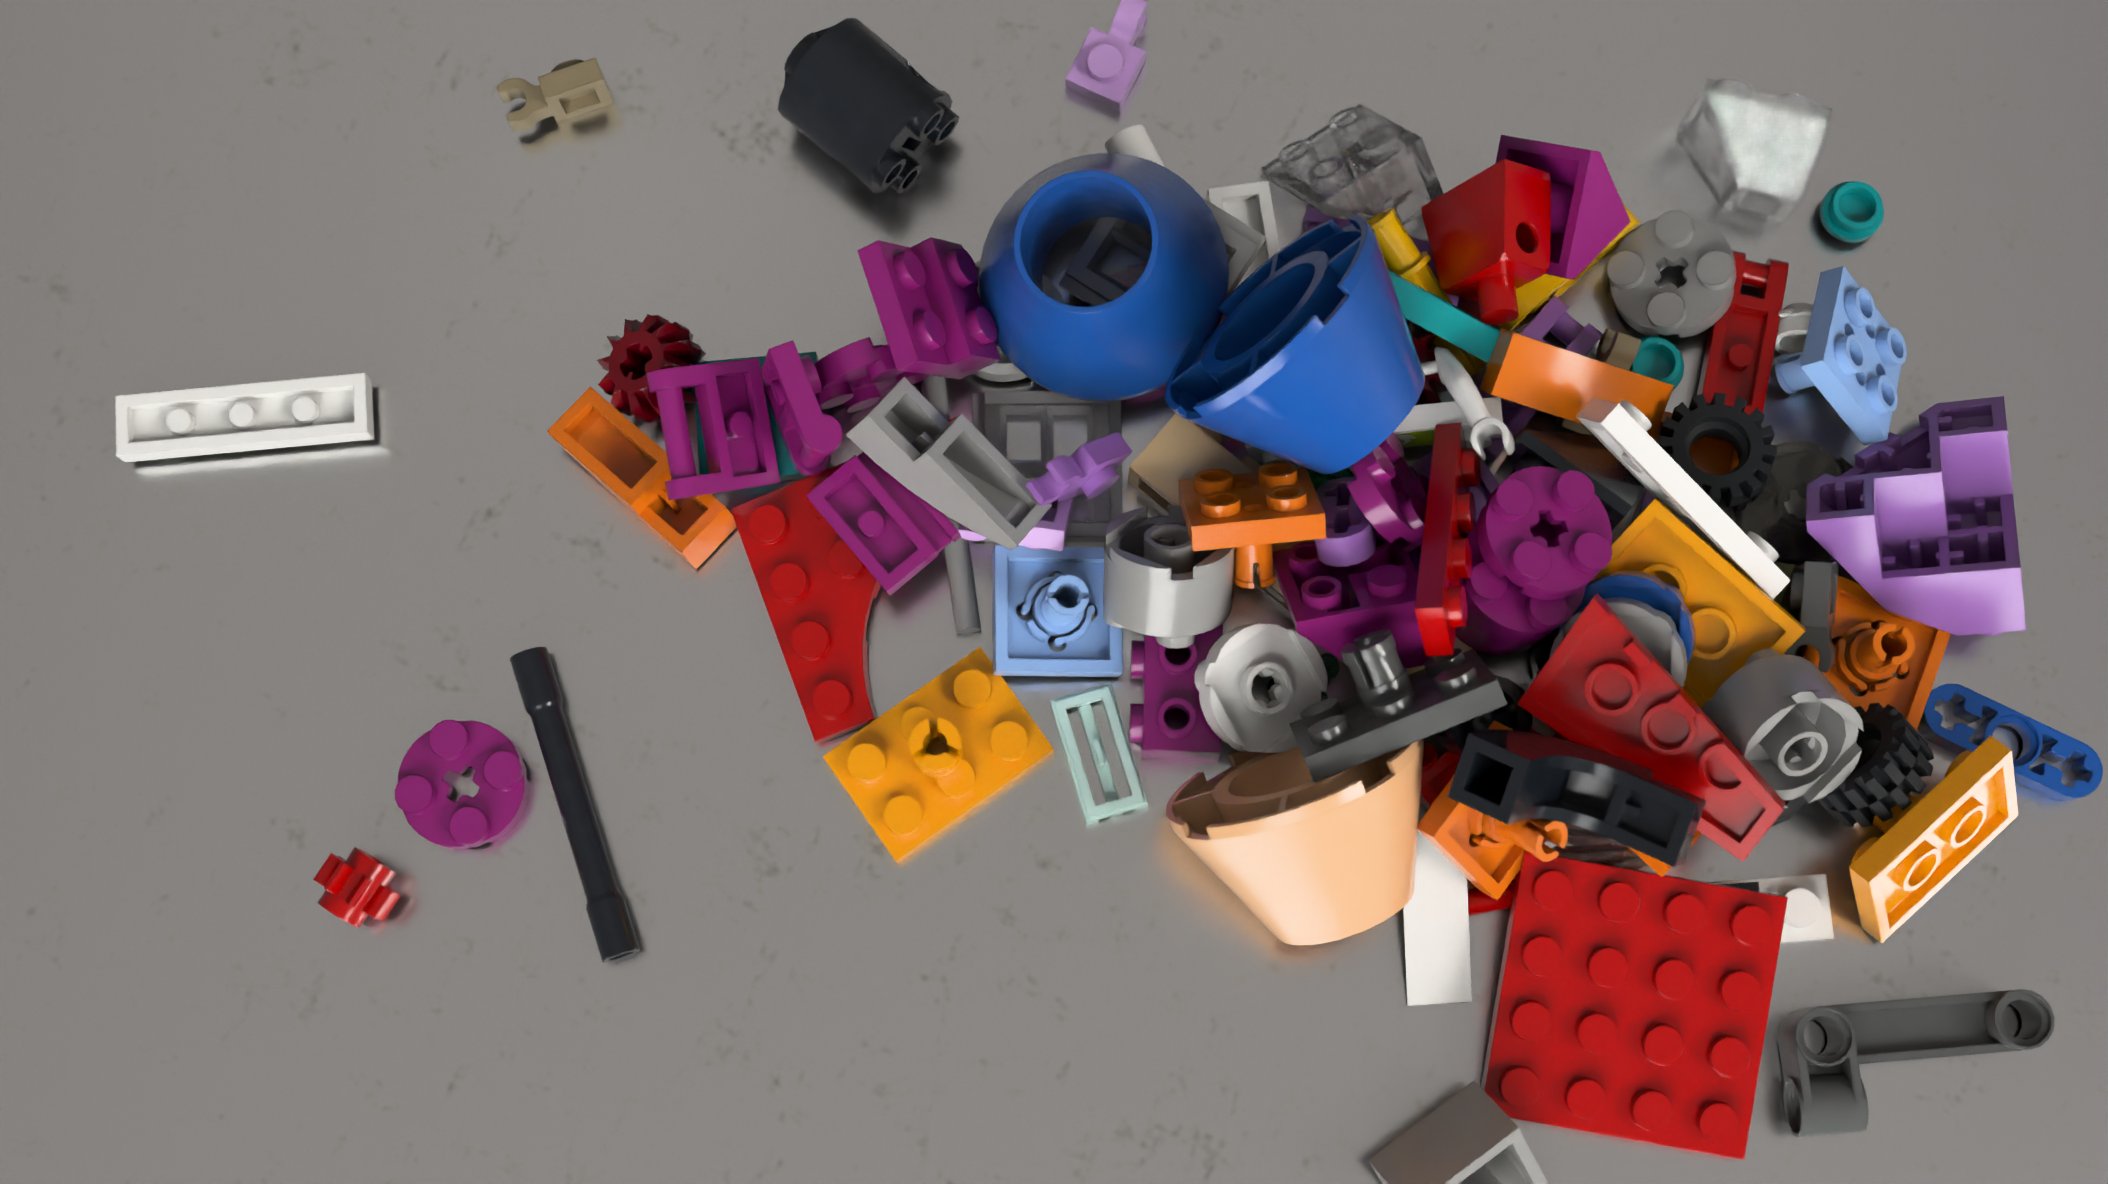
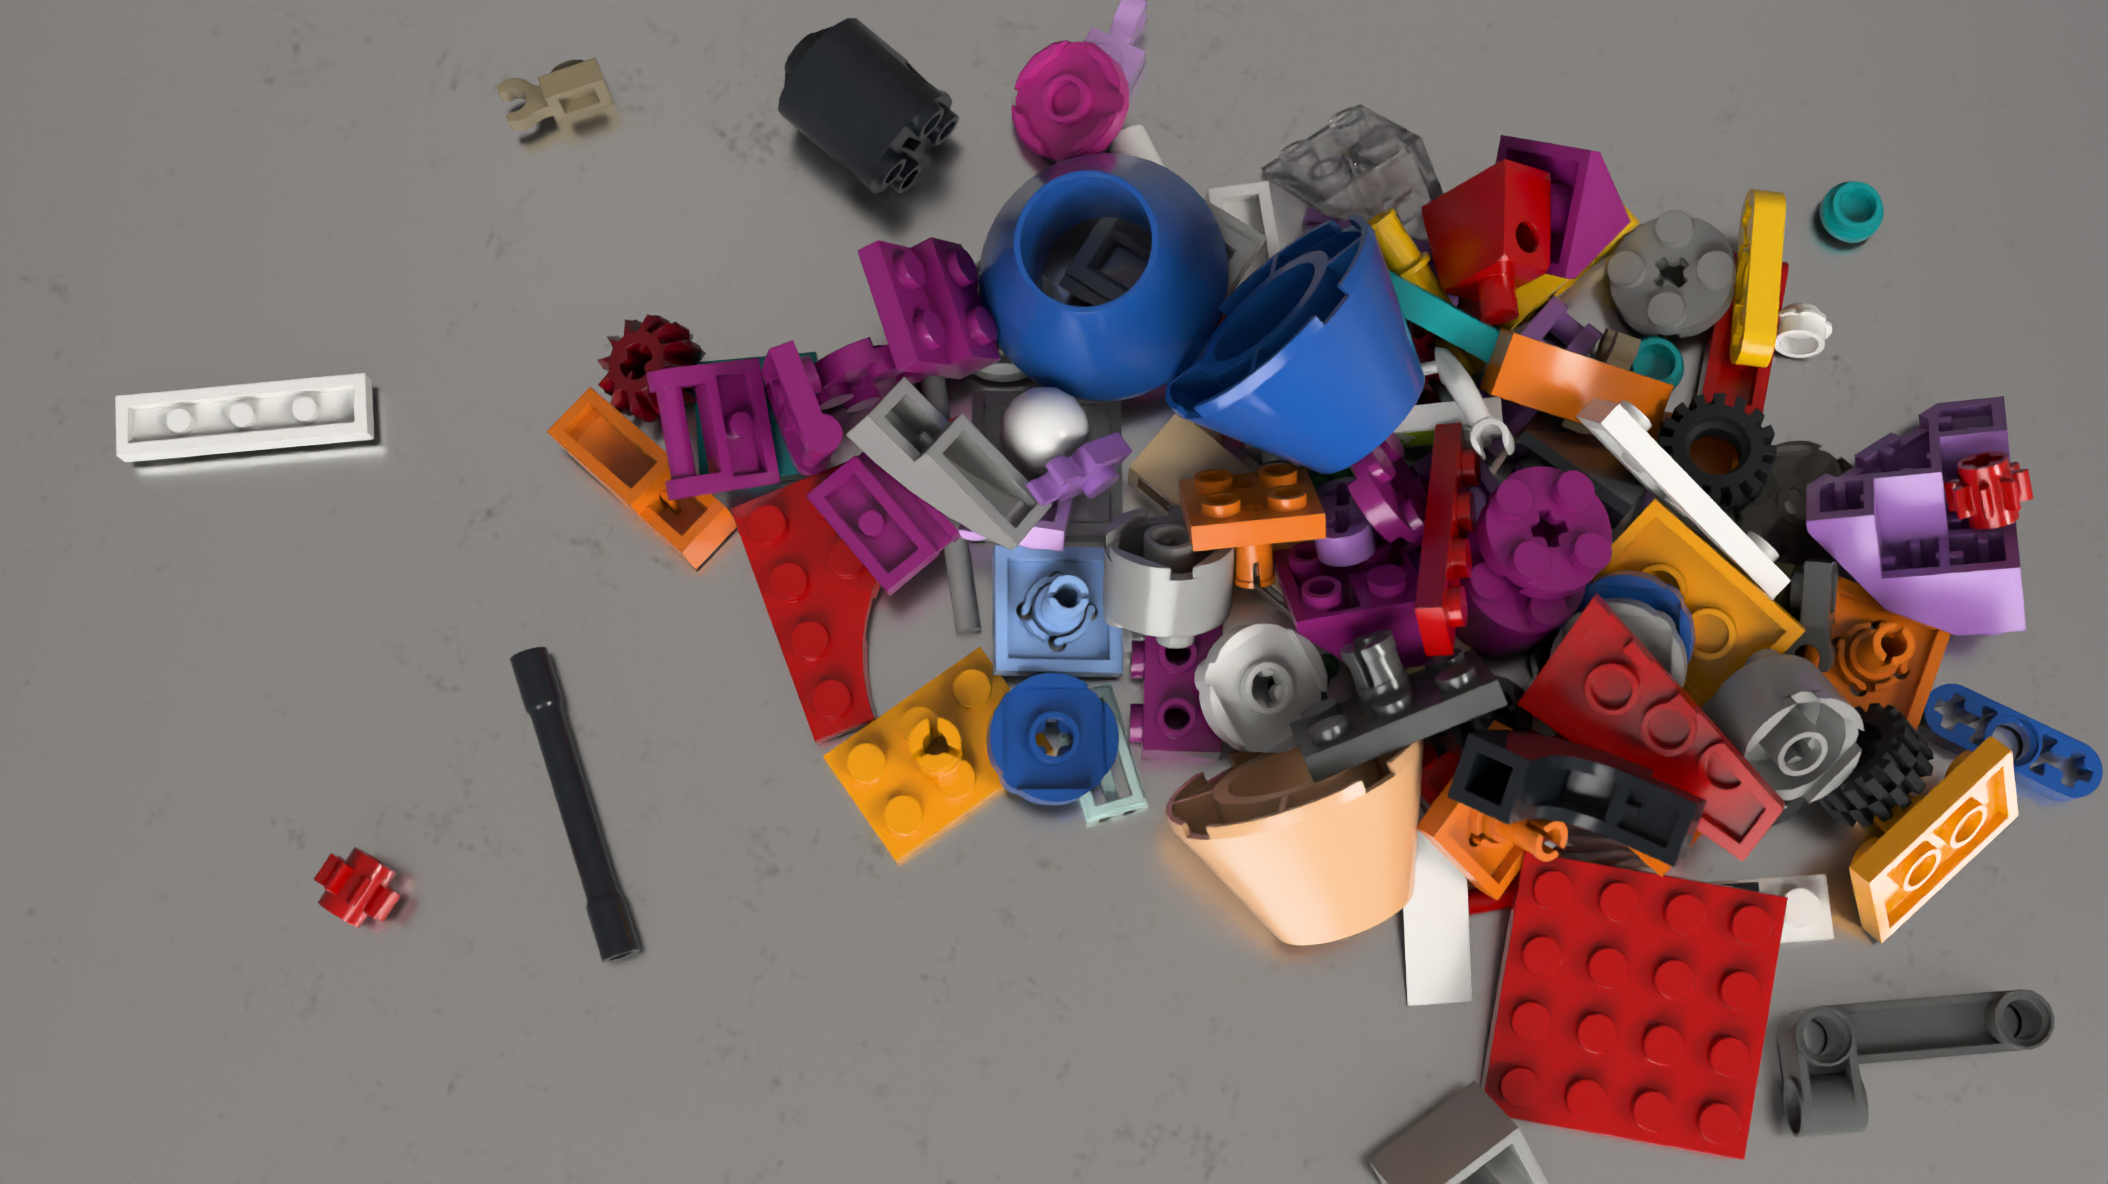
magenta plate [395,720,530,850] -> none
clear slope [1675,78,1832,223] -> none
light blue plate [1775,266,1907,445] -> none
none -> blue plate [986,673,1119,805]
none -> white piece [1000,387,1089,473]
none -> dark pink tile [1012,40,1129,162]
none -> yellow beam [1730,189,1786,368]
none -> red gear [1944,451,2034,530]

